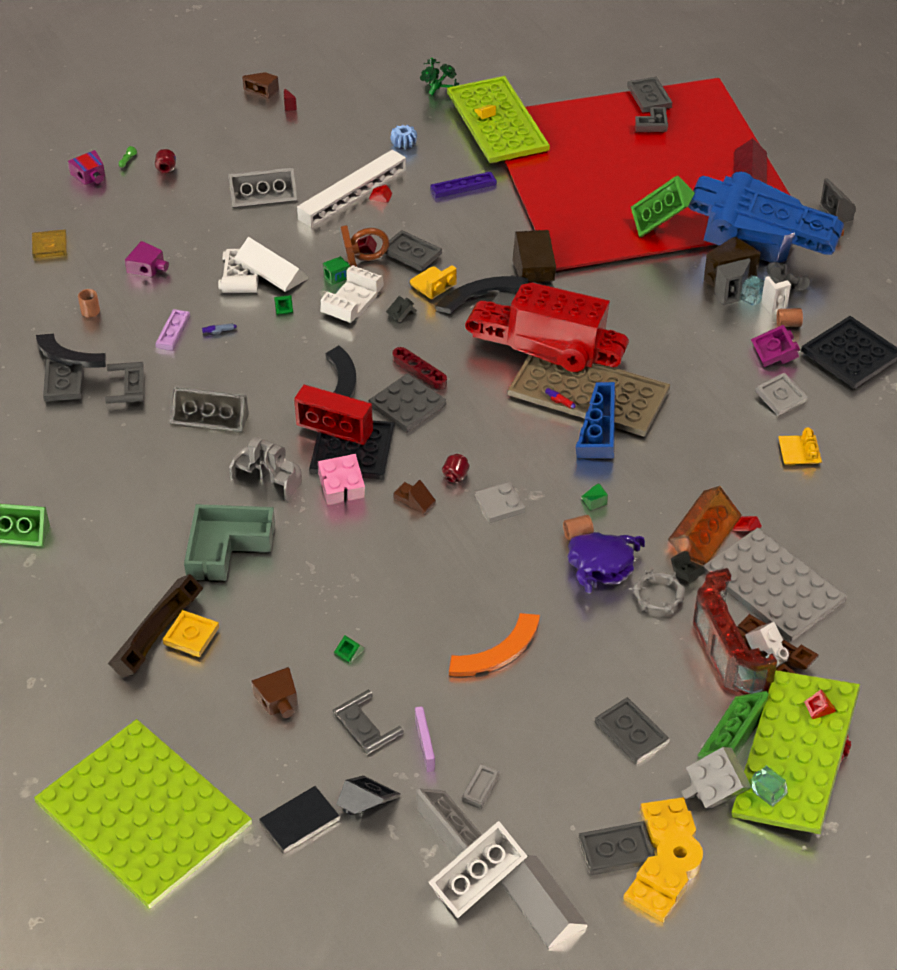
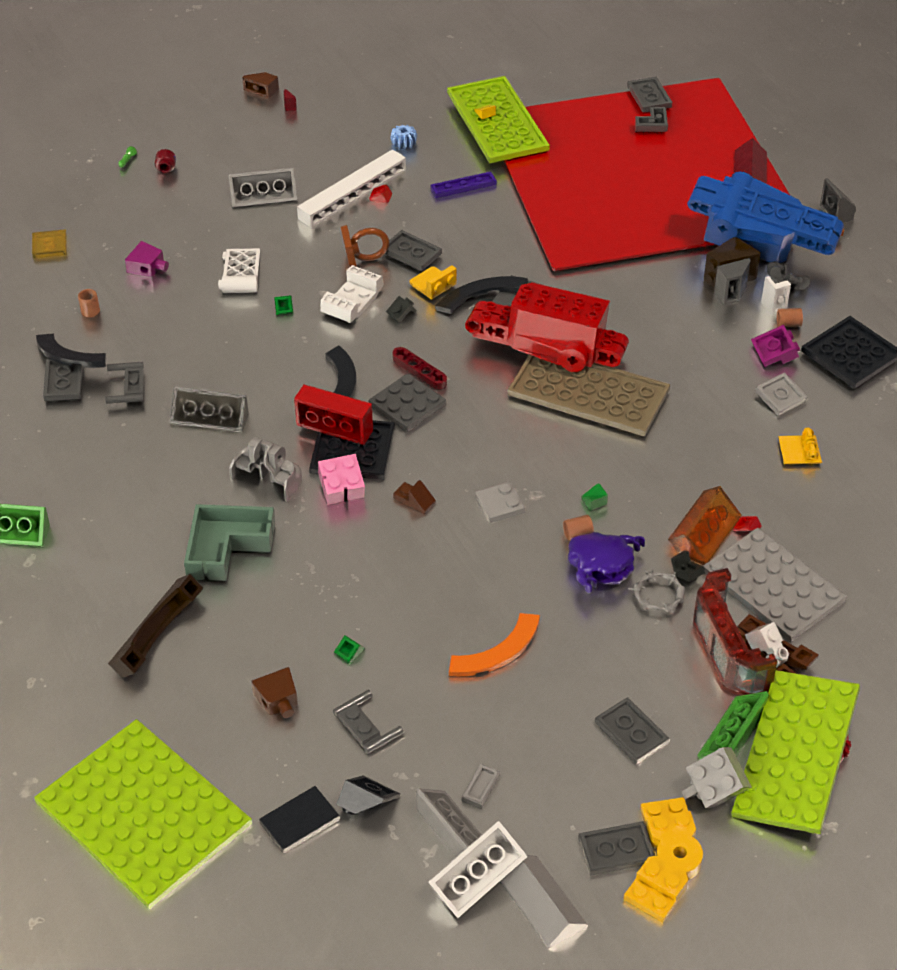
magenta torso [68,150,105,184] -> none
lavender tile [155,309,190,351] -> none
yellow plate [163,610,219,657] -> none
sand blue piece [202,323,237,335] -> none
white slope [235,237,308,291] -> none
green brick [323,256,350,285] -> none
dark red slope [357,235,377,254] -> none
lavender tile [415,706,435,772] -> none
dark green plant [420,58,459,95] -> none
dark red head [442,454,470,483] -> none
dark brown slope [512,230,556,282] -> none
red piece [545,388,576,409] -> none
blue wedge [575,382,616,459] -> none
bright green slope [631,176,695,237] -> none
clear light blue brick [740,275,764,306] -> none
clear light blue brick [751,766,788,807] -> none
red slope [804,690,836,719] -> none

